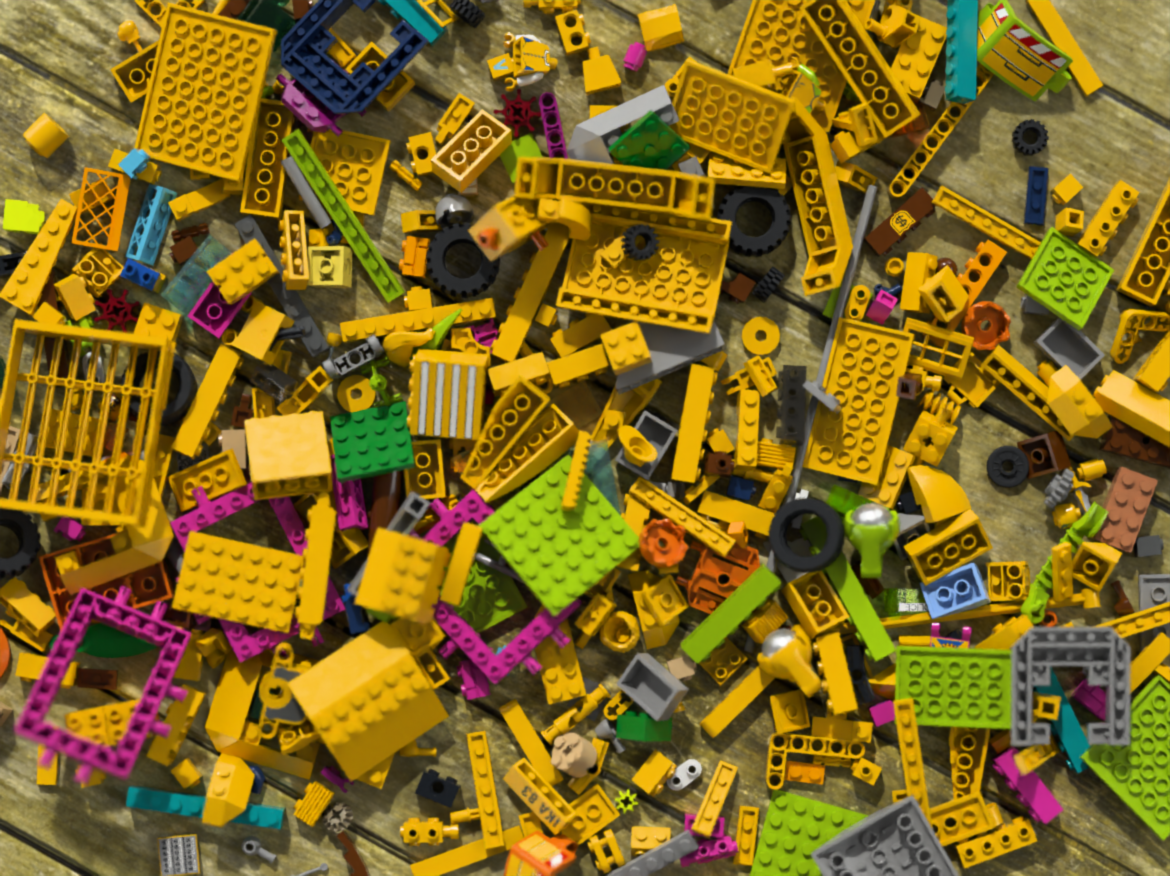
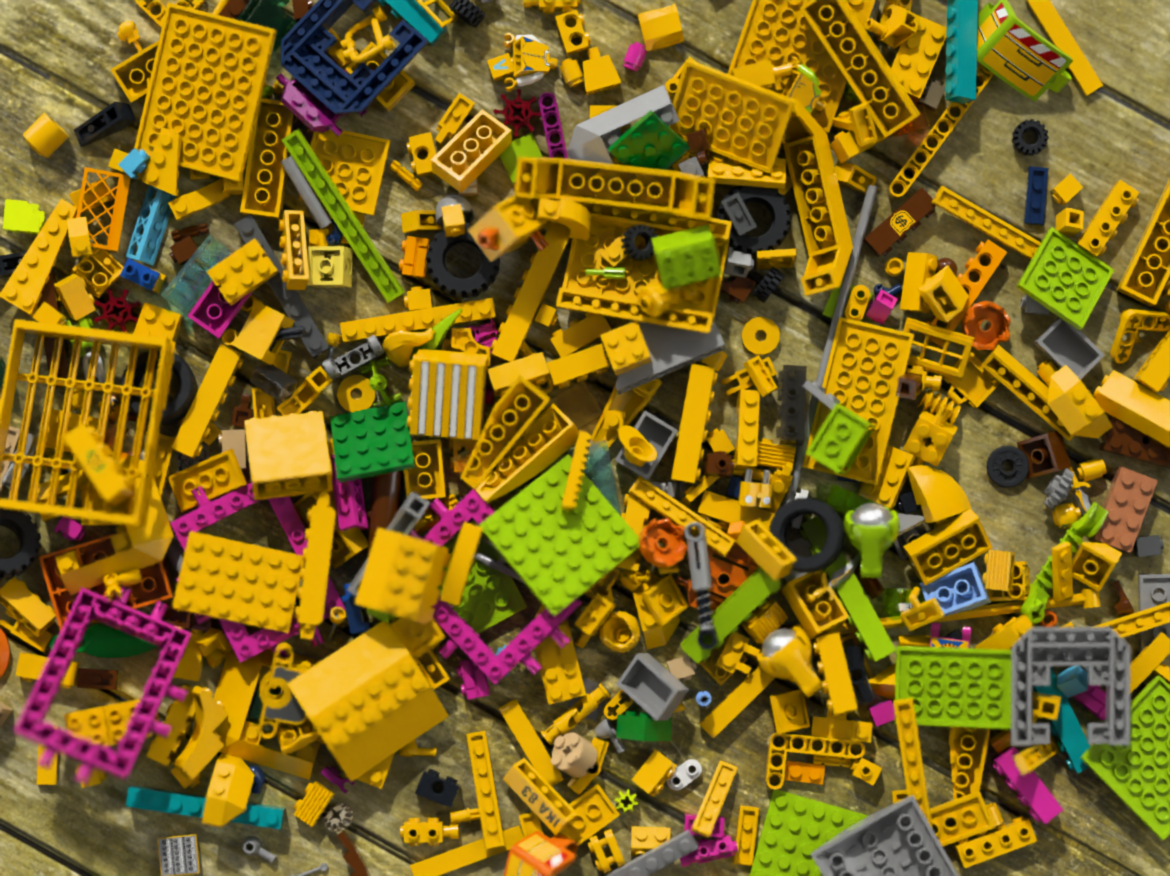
none -> yellow brick [63,423,136,506]
none -> yellow slope [67,217,92,258]
none -> black slope [74,101,136,147]
none -> yellow bar [103,568,143,601]
none -> yellow wing [142,127,181,196]
none -> yellow arch [173,686,228,780]
none -> yellow hinge [326,607,346,642]
none -> yellow bar [340,5,396,64]
none -> yellow brick [441,204,465,237]
none -> yellow brick [559,58,584,88]
none -> lime axle [585,267,626,279]
none -> yellow piece [619,569,650,591]
none -> yellow animal [638,283,697,317]
none -> lime container [651,225,722,290]
none -> piece [685,522,719,649]
none -> reddish brown plate [686,128,711,165]
none -> light blue pin [696,691,711,706]
none -> yellow plate [715,632,760,675]
none -> dark grey plate [721,193,757,236]
none -> light grey brick [724,247,754,278]
none -> yellow brick [736,520,796,581]
none -> yellow piece [738,468,773,508]
none -> yellow plate [755,249,796,270]
none -> lime container [806,403,876,476]
none -> piece [808,553,861,602]
none -> yellow plate [900,587,944,631]
none -> yellow brick [982,550,1016,591]
none -> medium azure brick [1057,666,1088,698]

